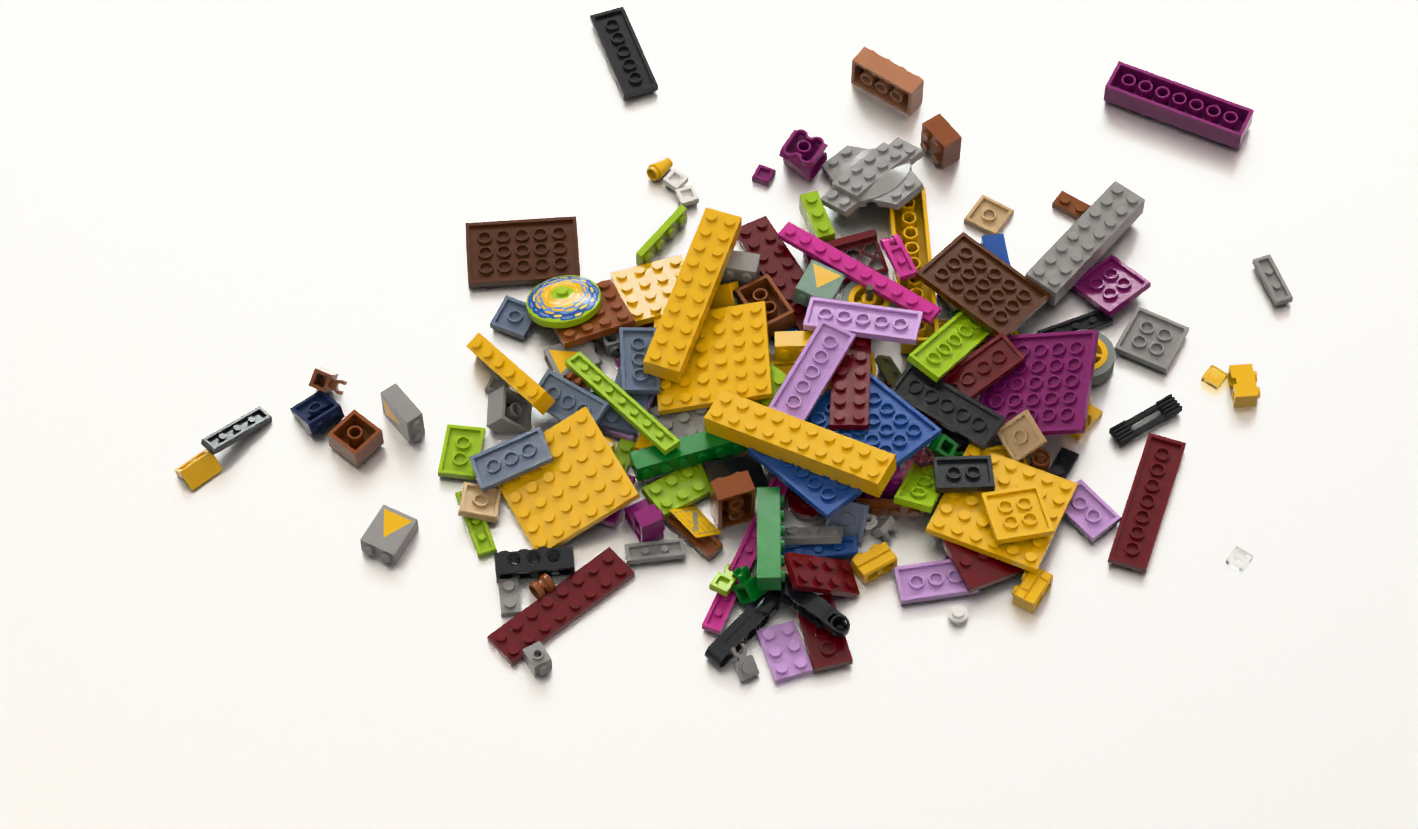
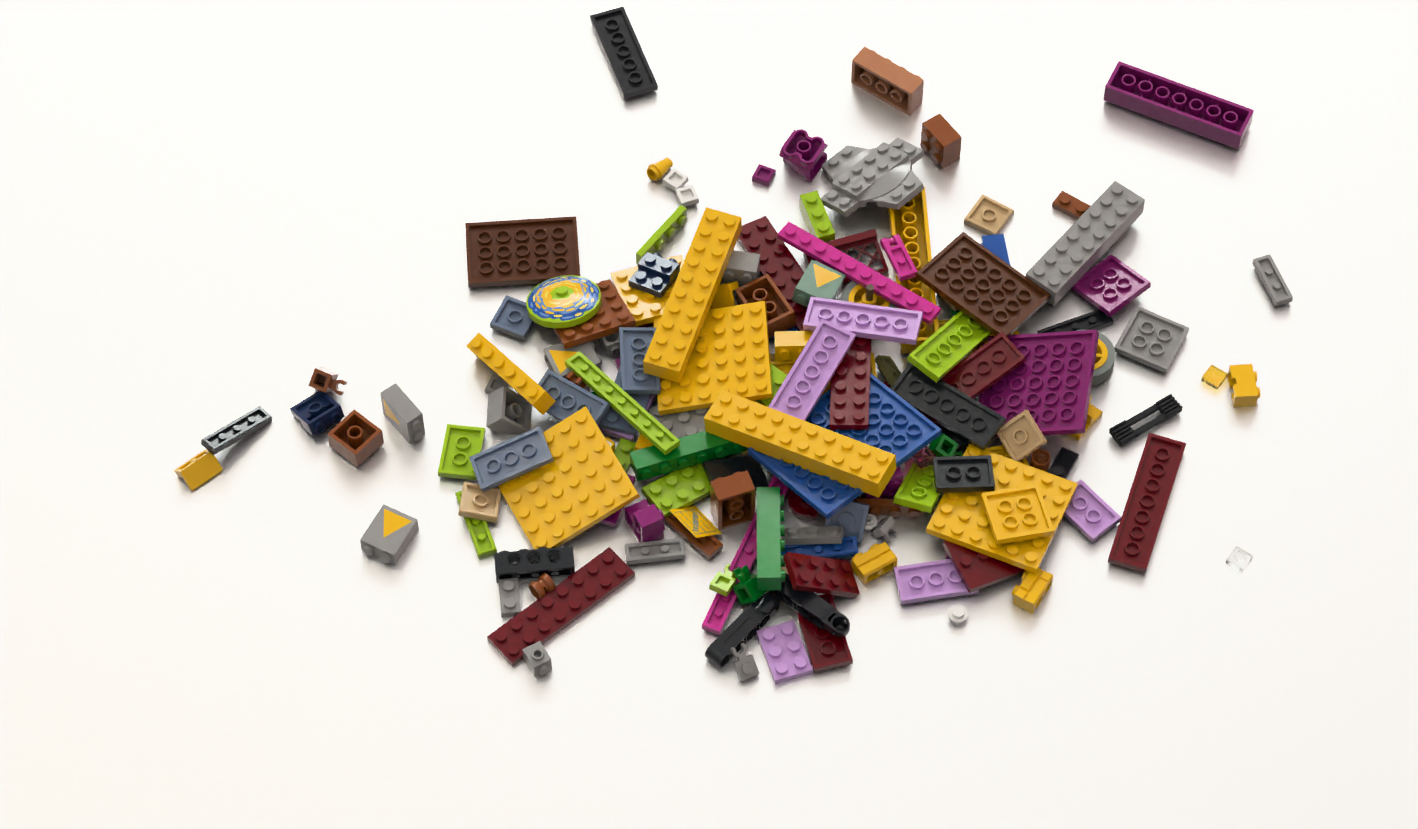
none -> plate [628,252,680,298]

